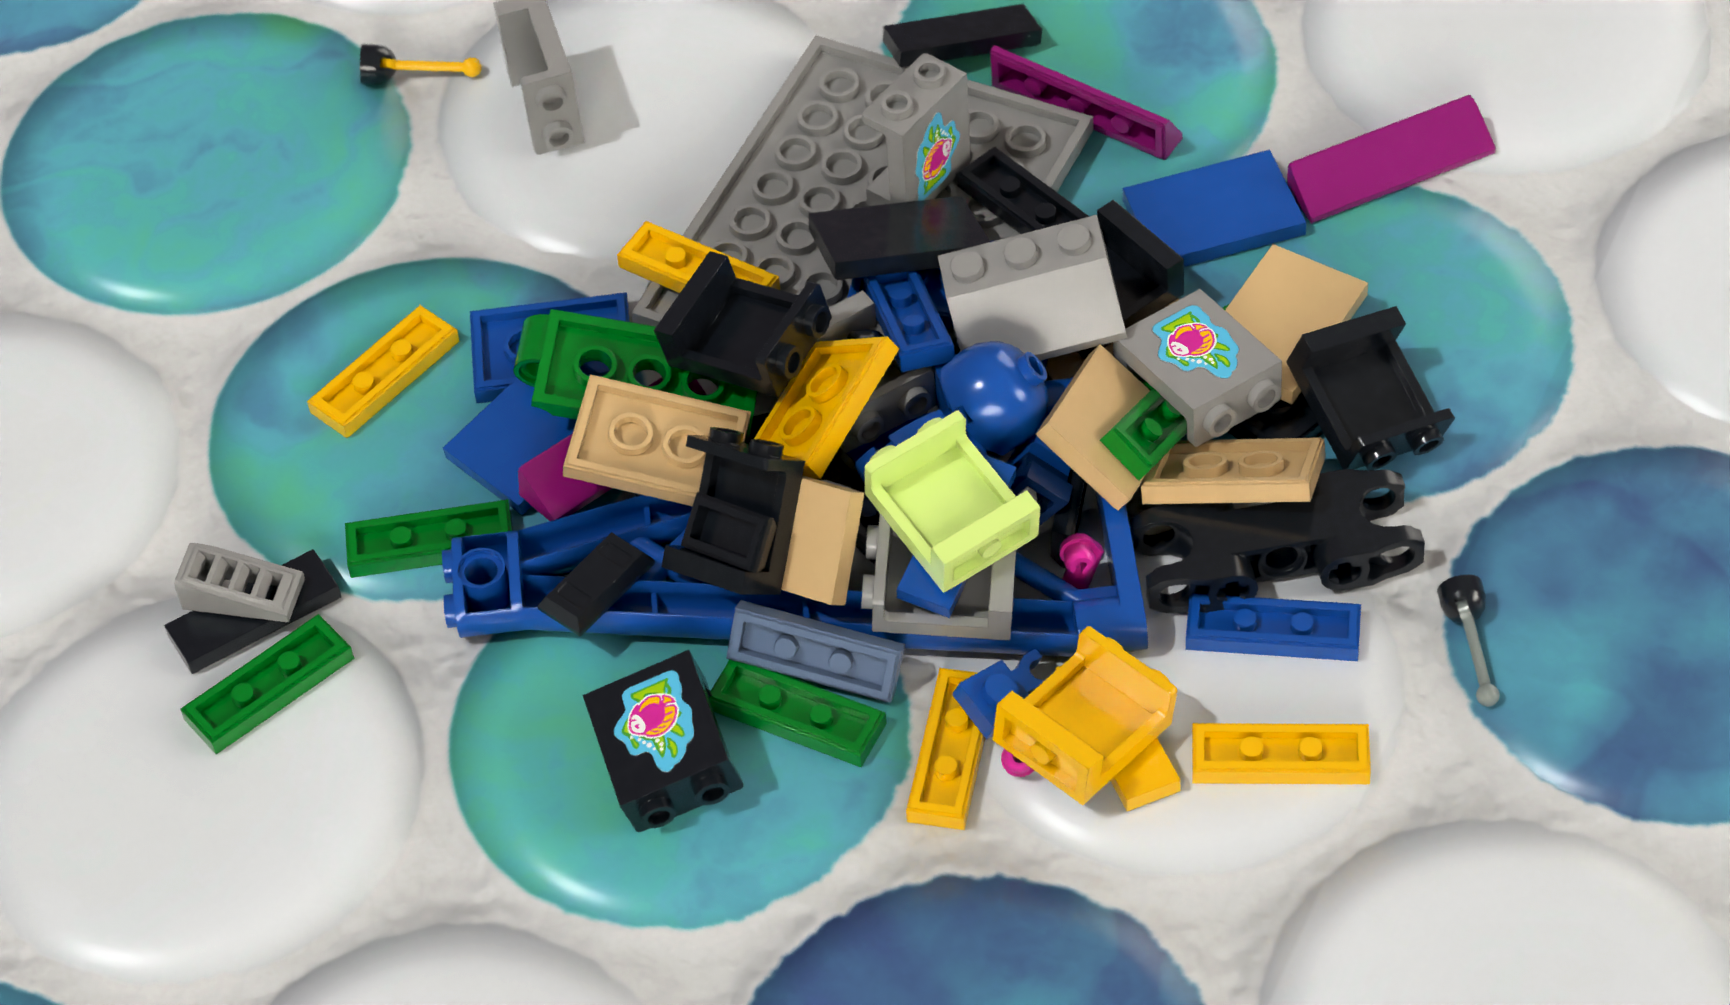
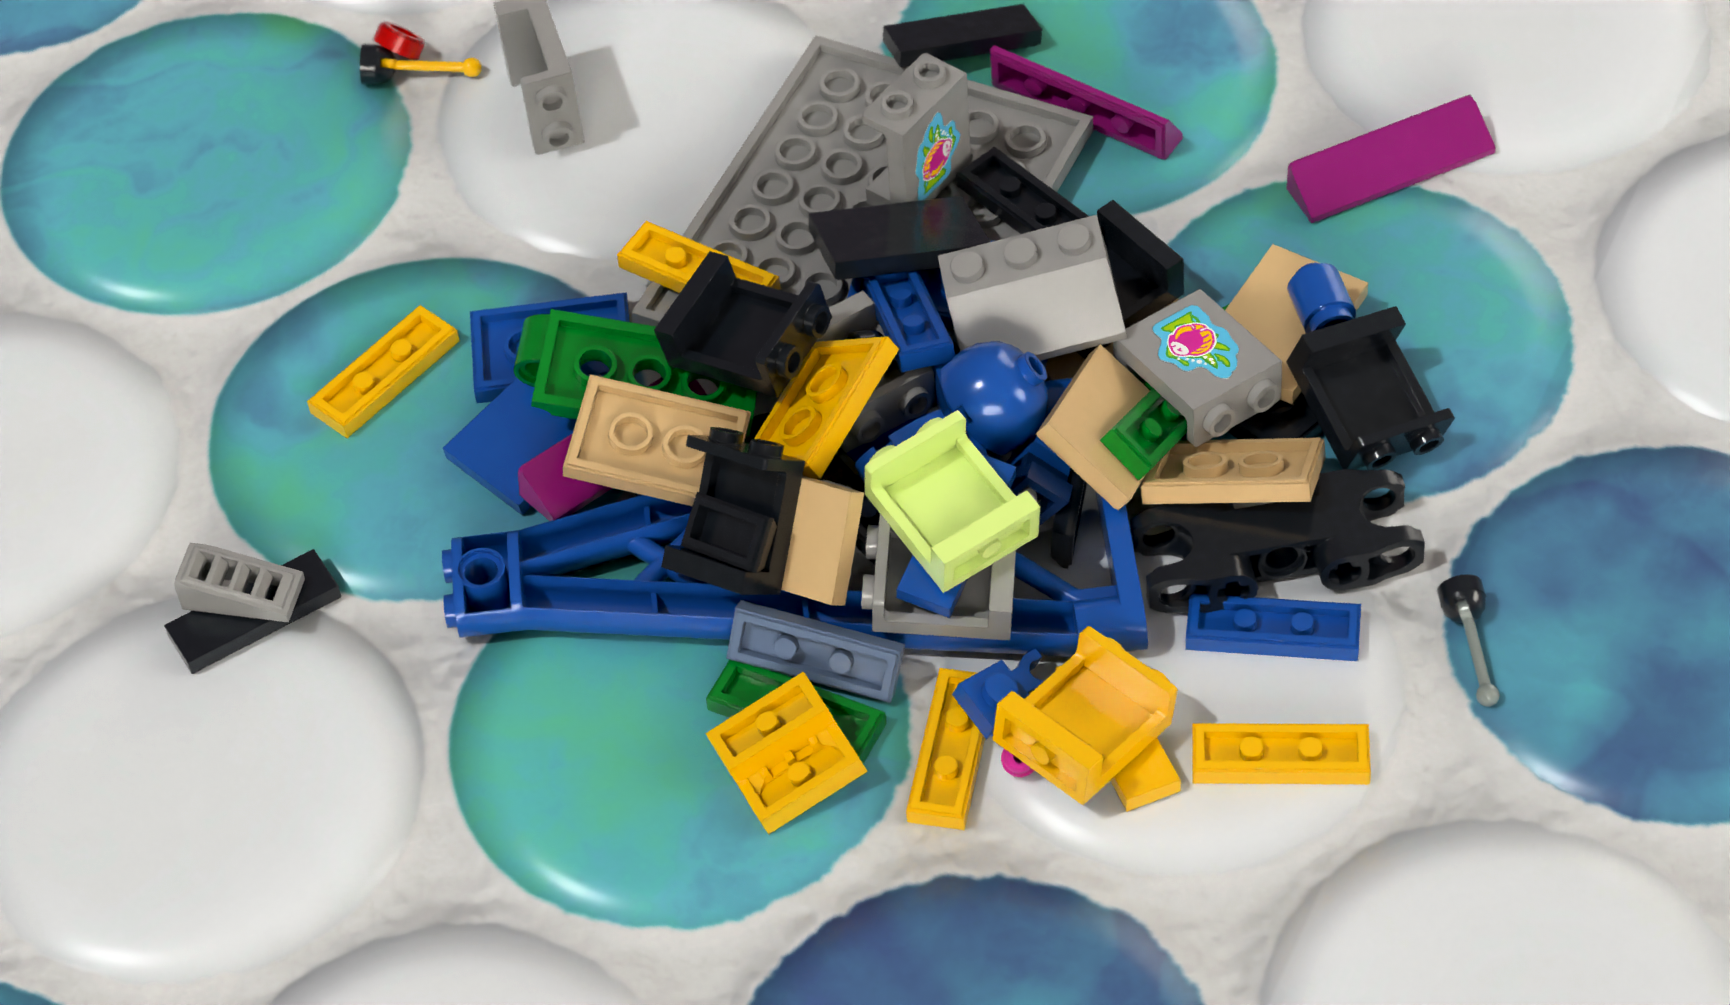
green tile [180,614,354,754] -> none
green tile [345,499,513,578] -> none
black tile [538,532,655,637] -> none
black panel [583,650,744,832] -> none
dark pink arm [1059,533,1104,589] -> none
blue tile [1122,150,1306,267] -> none
none -> red tile [373,21,425,60]
none -> yellow slope [705,671,868,835]
none -> blue brick [1287,263,1356,333]

